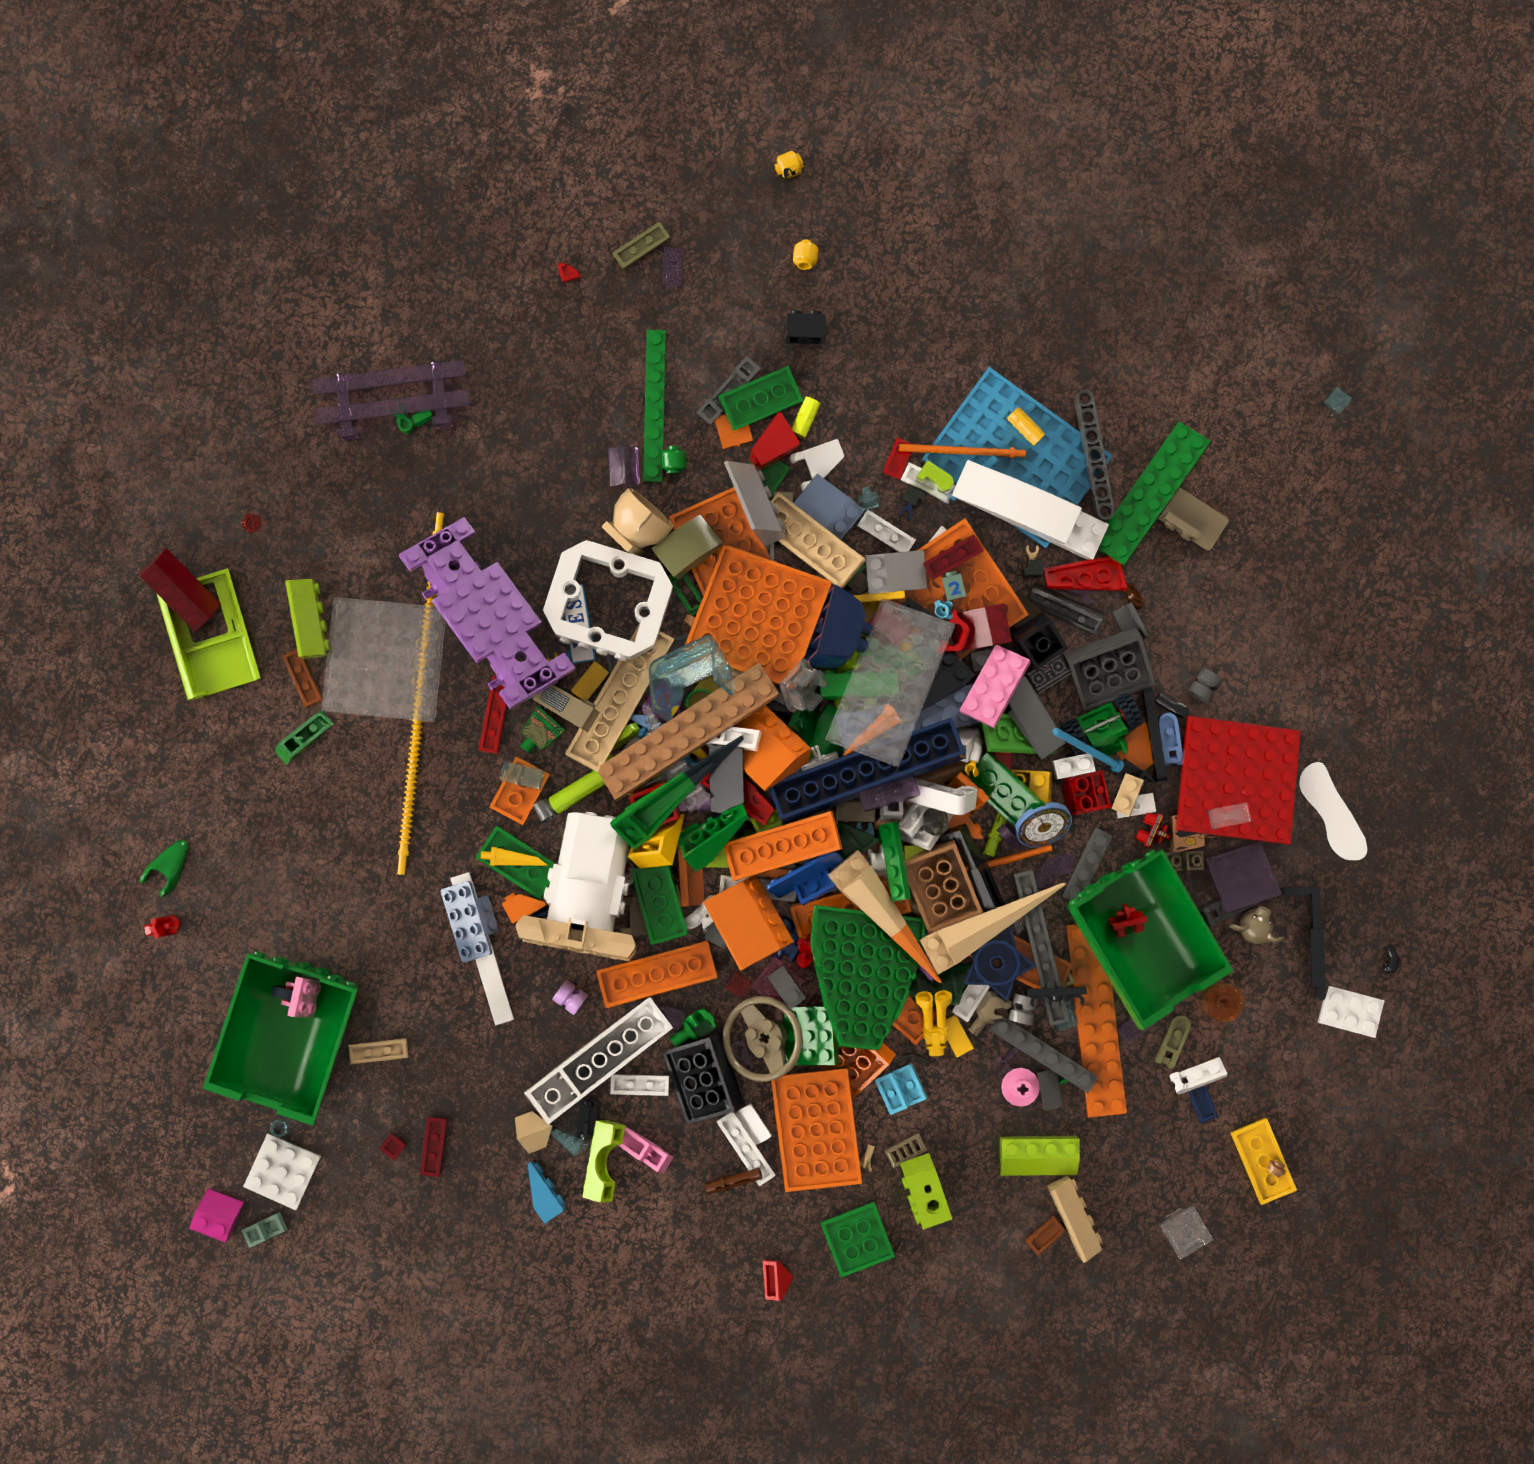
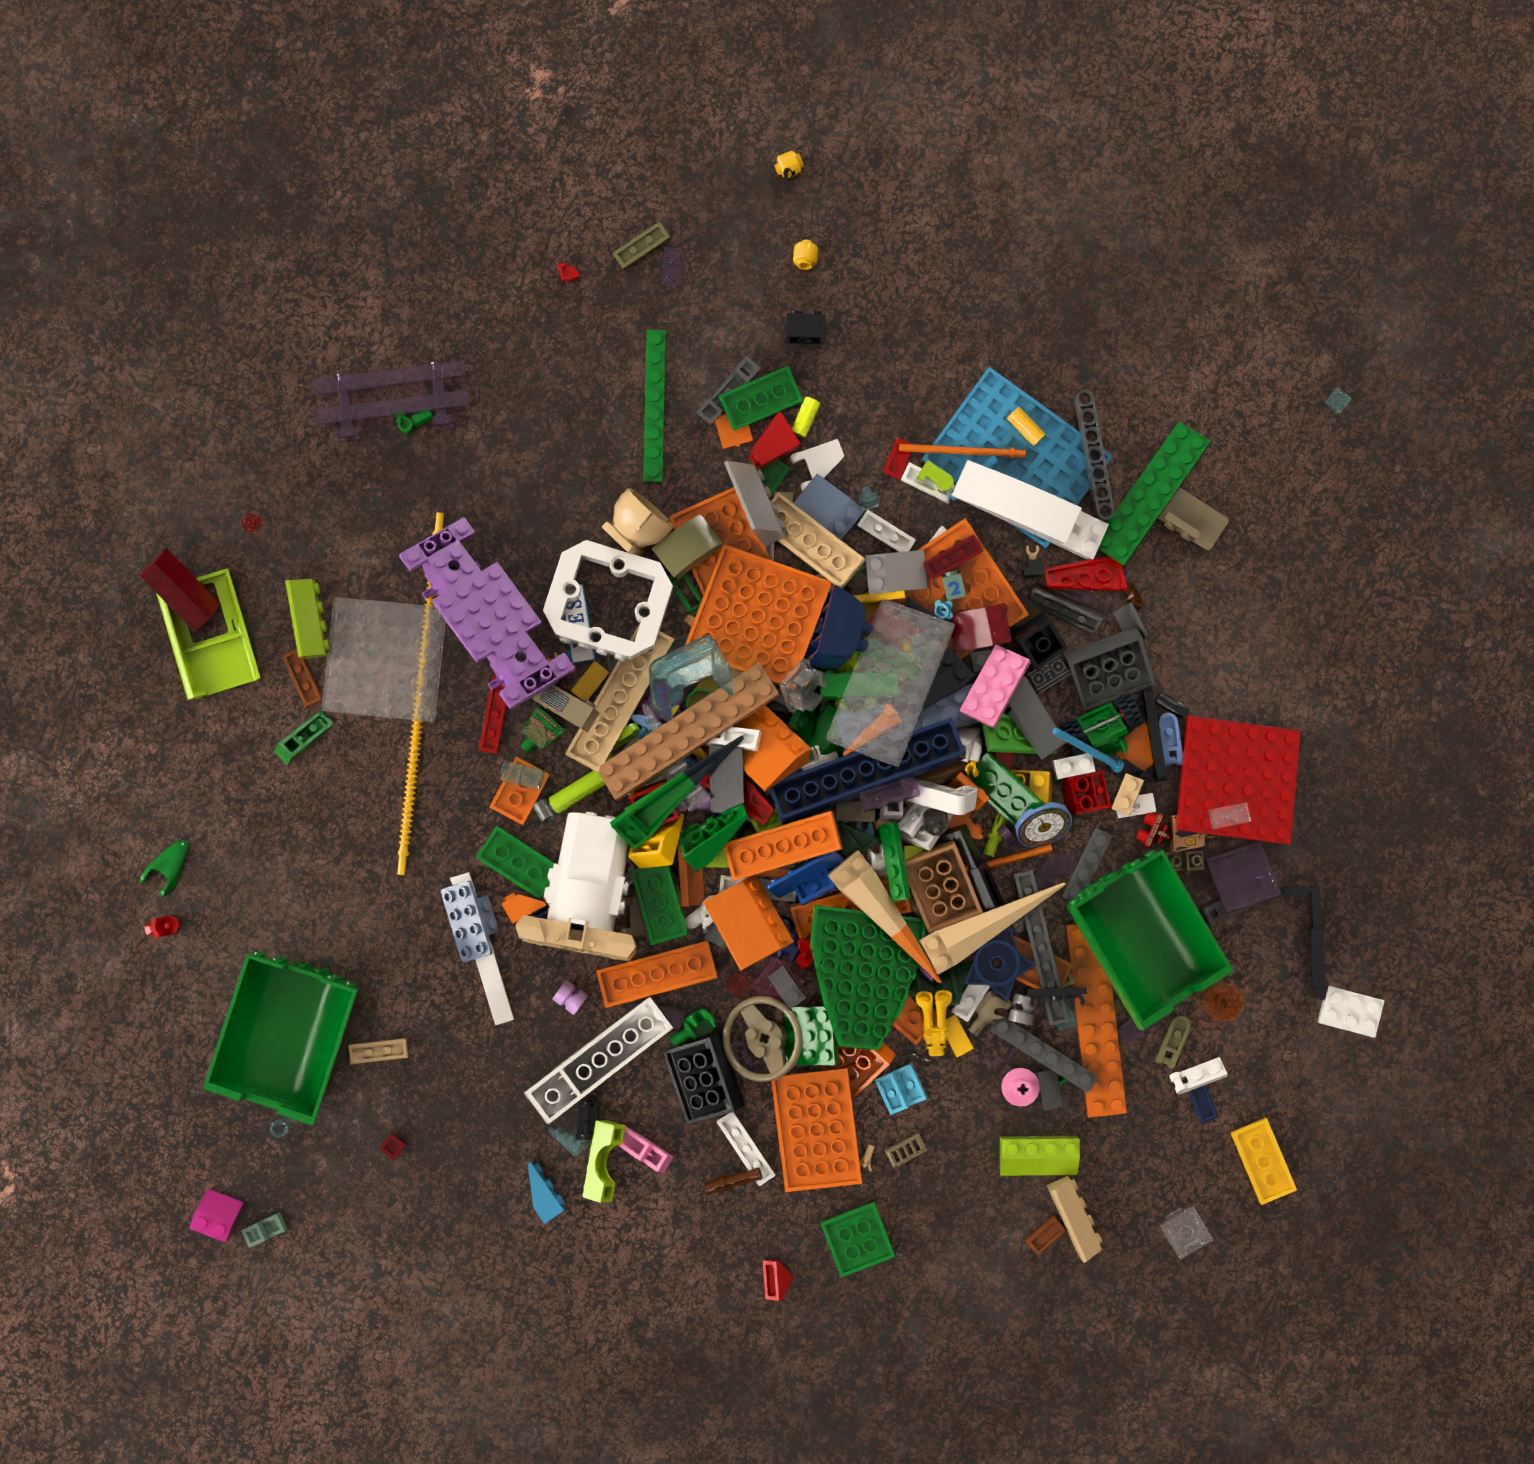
white plate [243,1133,321,1210] -> none
bright pink plate [271,977,321,1018] -> none
dark red plate [420,1116,447,1177] -> none
yellow bar [481,846,548,866] -> none
tan slope [515,1111,552,1154] -> none
clear purple panel [608,445,640,486] -> none
white plate [610,1074,669,1096] -> none
green head [661,446,686,474] -> none
white slope [735,1102,772,1145] -> none
pearl dark grey piece [899,485,926,520] -> none
lime piece [900,1153,952,1230] -> none
red helmet [937,610,970,656] -> none
red hips [1108,903,1147,938] -> none
dark grey wheel [1188,668,1223,704] -> none
dark tan piece [1229,906,1284,945] -> none
medium nougat plate [1267,1160,1286,1177] -> none
white sticker [1299,762,1367,860] -> none
black arm [1383,945,1400,974] -> none

